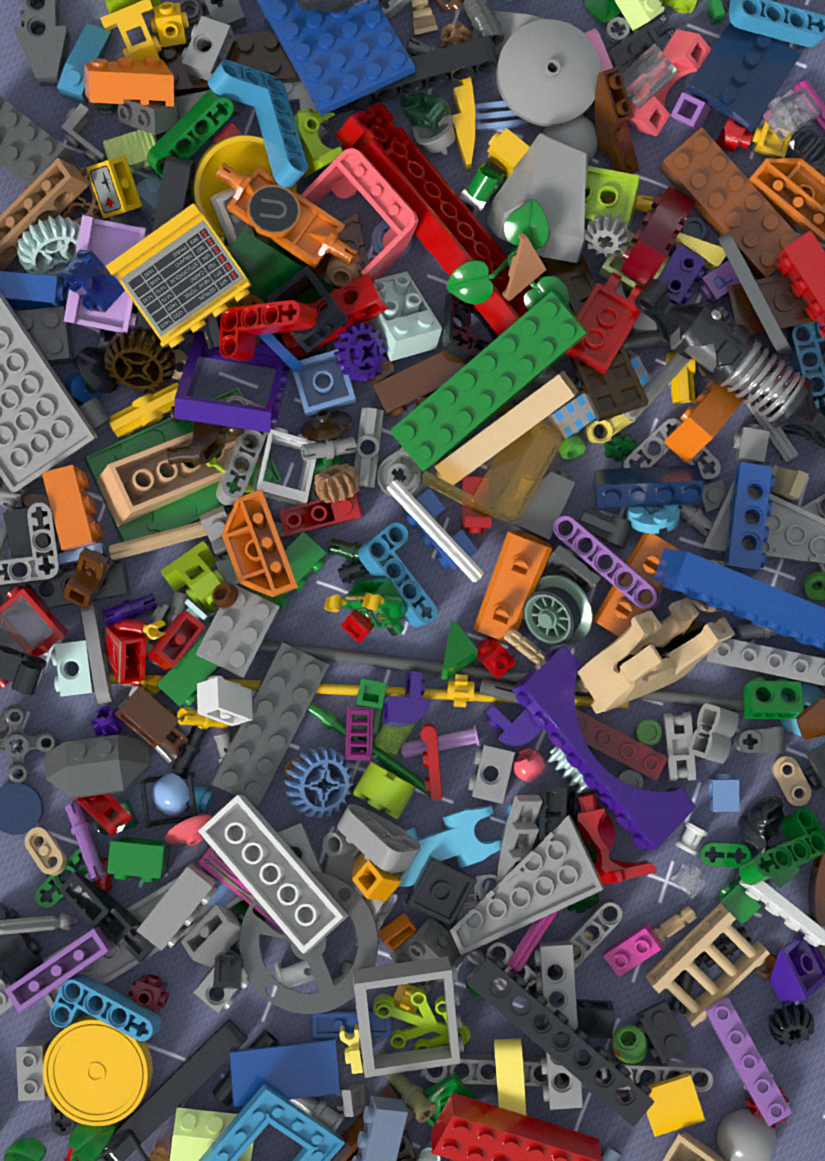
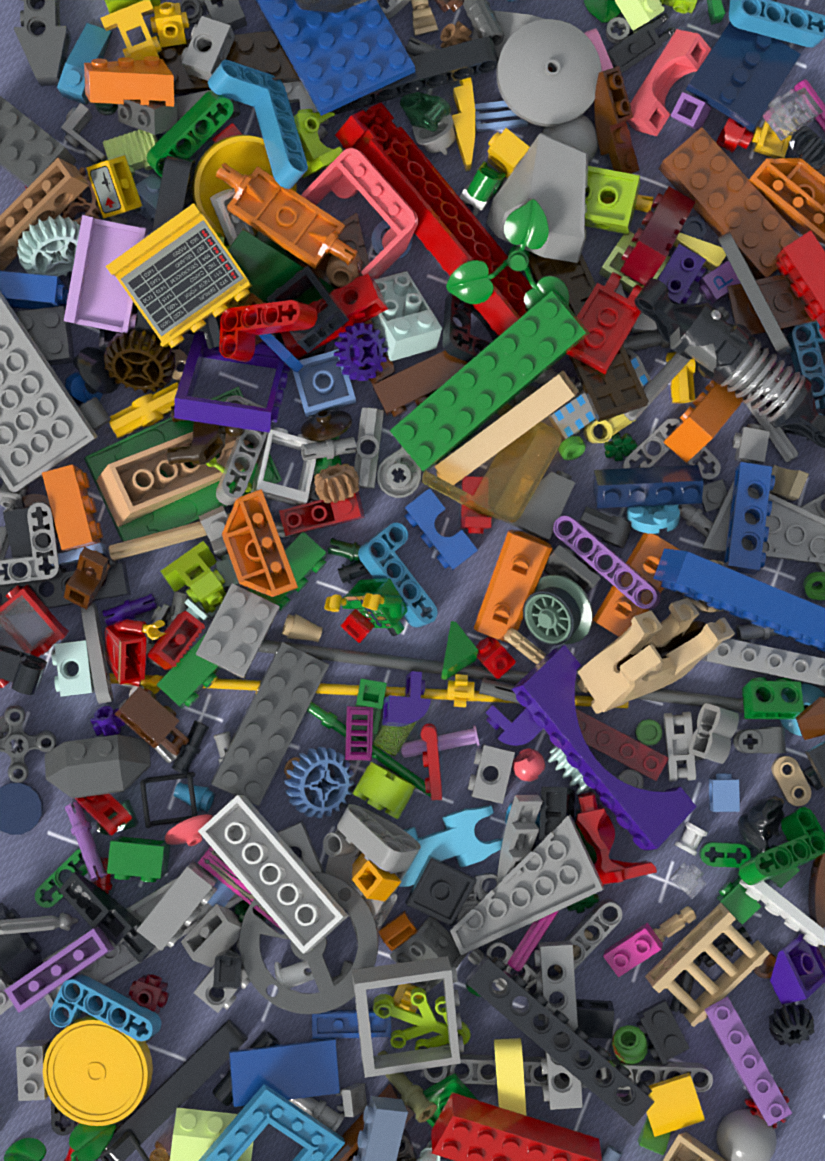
tan plate [25,827,67,876] -> none
clear blue brick [59,250,125,313] -> none
light blue hair [152,773,190,816] -> none
yellow pin [177,708,229,729] -> none
white brick [197,676,253,726] -> none
reddish brown plate [212,583,238,609] -> none
black tile [247,185,300,238] -> none
light yellow plate [340,1024,363,1074] -> none
white axle [387,479,484,582] -> none
nougat tile [503,233,546,301] -> none
light grey gear [585,211,631,259] -> none
clear slope [621,43,679,109] -> none
none -> tan cone [282,613,323,642]
none -> bright green slope [637,1116,671,1155]

